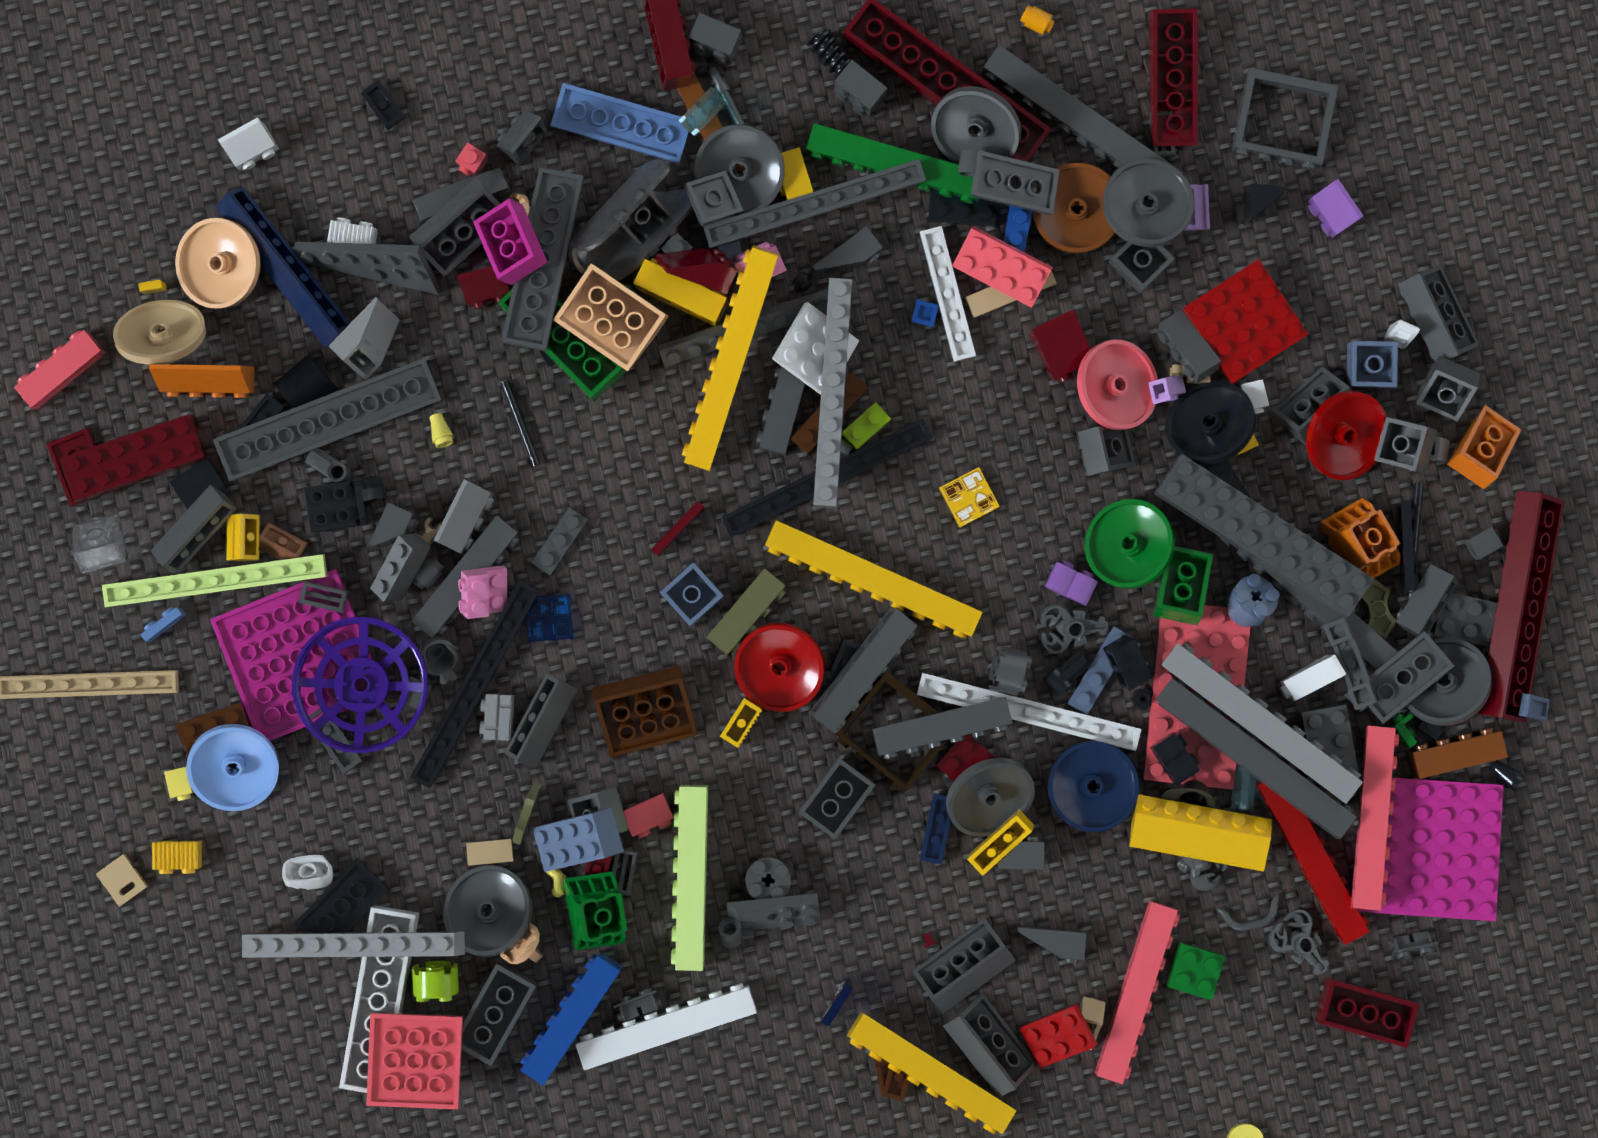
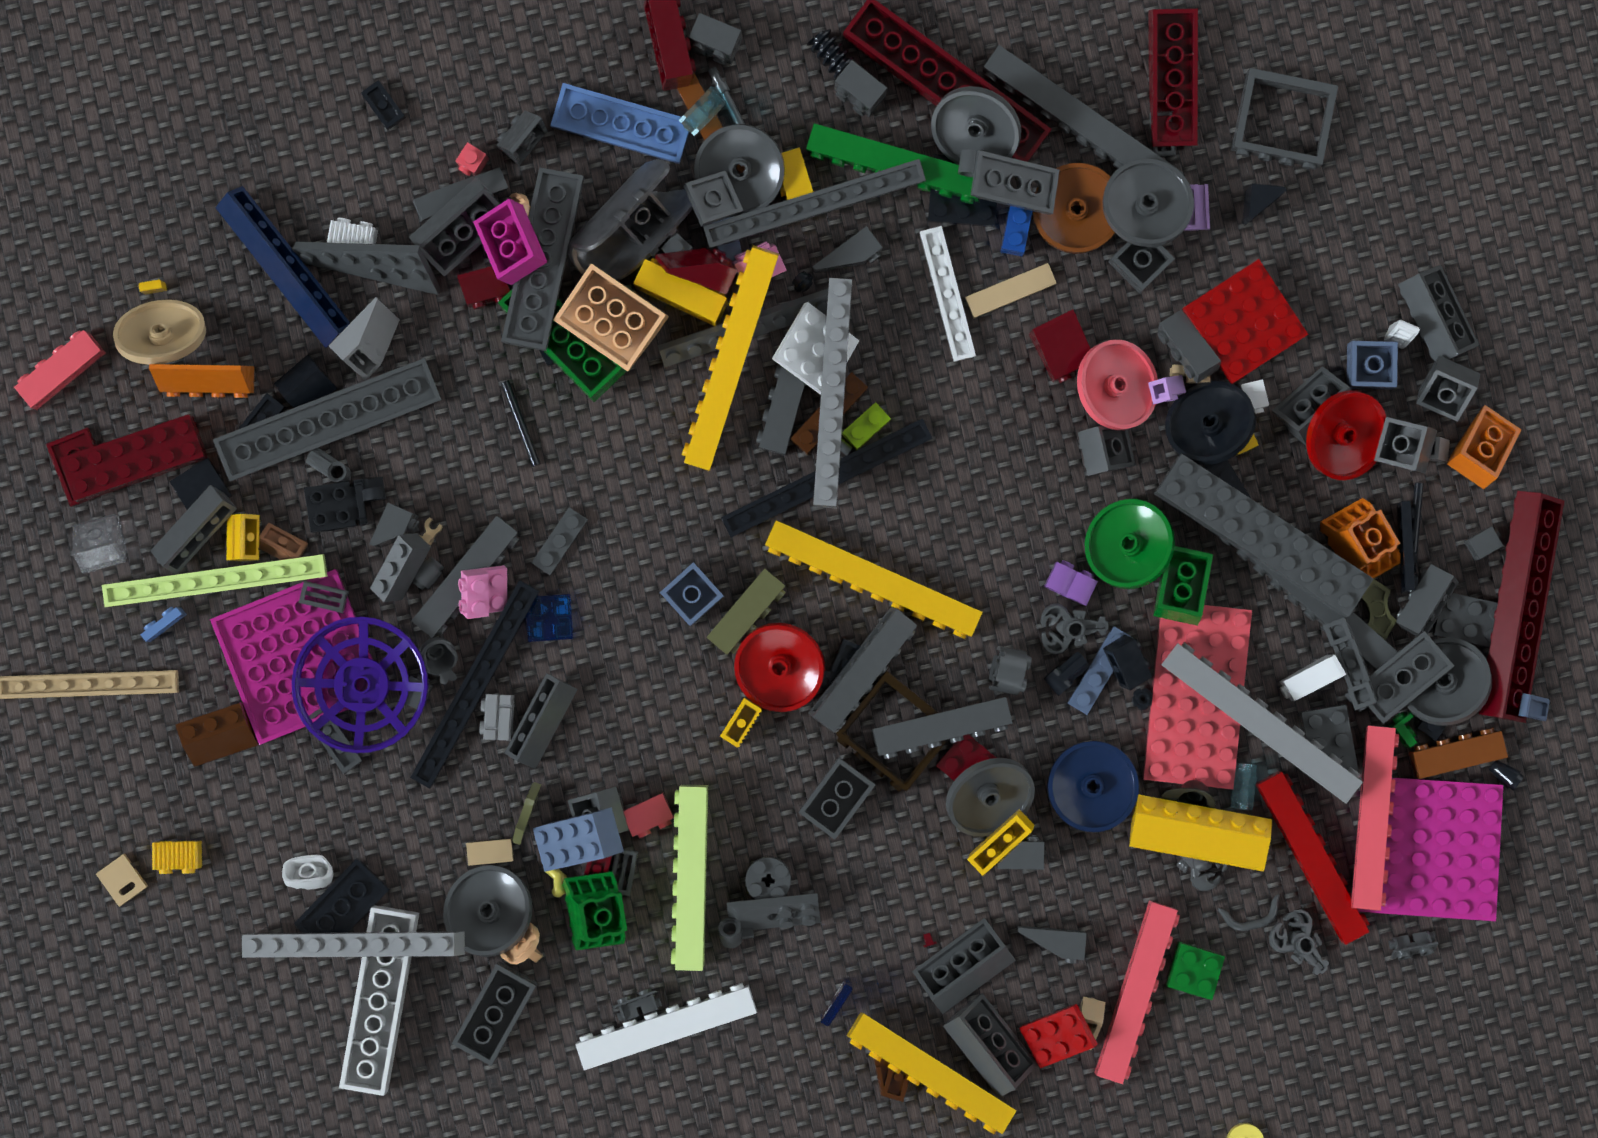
light yellow brick [164,767,194,801] -> none
light nougat dish [175,218,260,309] -> none
light blue dish [186,724,279,811] -> none
white slope [218,117,279,171] -> none
coral plate [366,1013,463,1109] -> none
lime brick [412,961,459,1002] -> none
light yellow cone [429,413,454,448] -> none
light grey slope [434,479,494,554] -> none
blue brick [520,951,623,1086] -> none
reddish brown slope [592,665,698,757] -> none
dark red tile [651,502,705,556] -> none
blue plate [911,299,939,328] -> none
white plate [917,673,1141,751] -> none
dark blue plate [919,793,951,865] -> none
yellow tile [939,467,1000,528] -> none
coral plate [952,226,1053,308] -> none
light orange brick [1020,5,1055,35] -> none
black brick [1150,732,1200,786] -> none
dark grey brick [1154,678,1357,839] -> none
sand blue brick [1226,574,1279,627] -> none
medium lavender slope [1308,179,1363,238] -> none
dark red brick [1315,977,1419,1048] -> none

